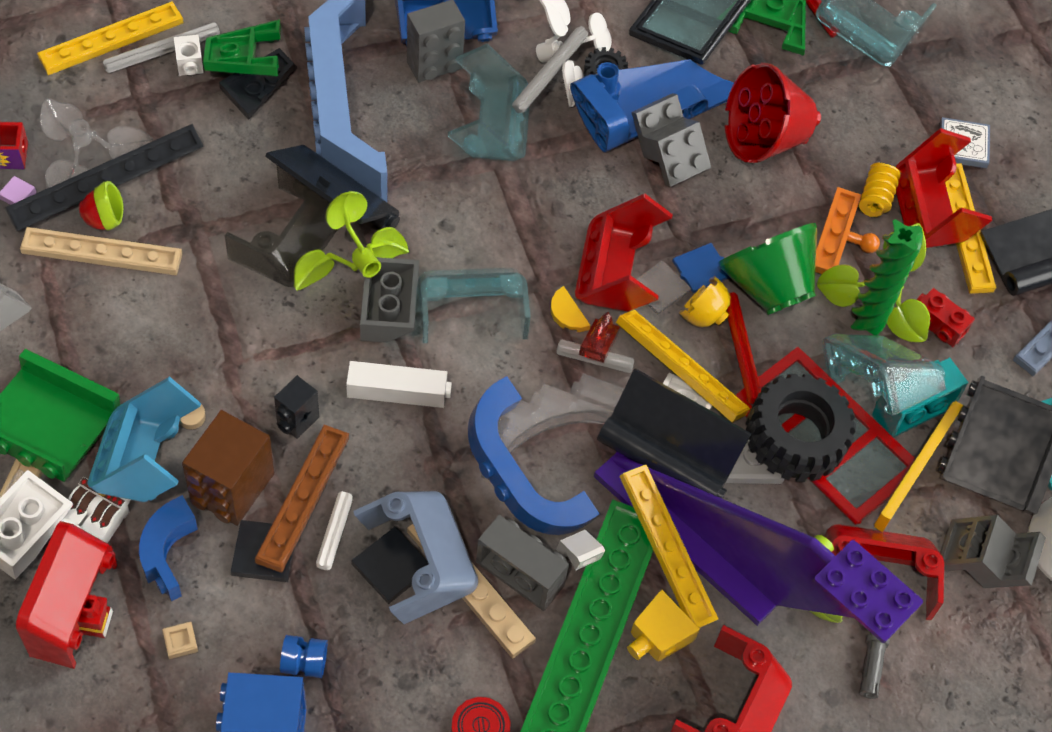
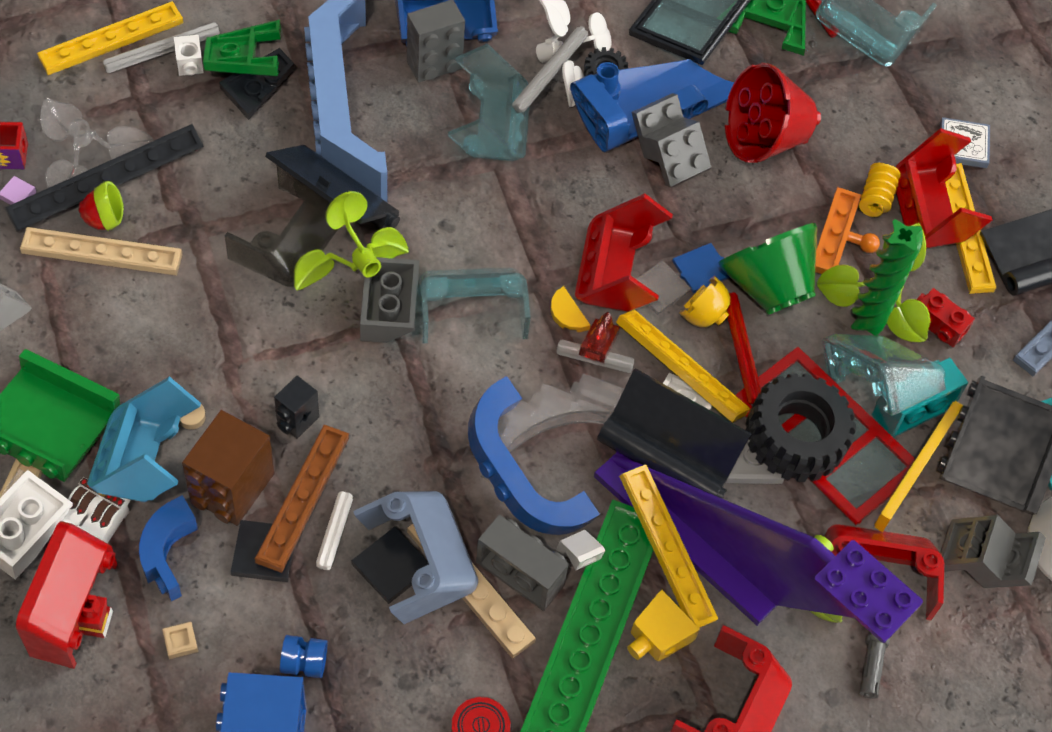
white brick [346,361,452,408] -> none

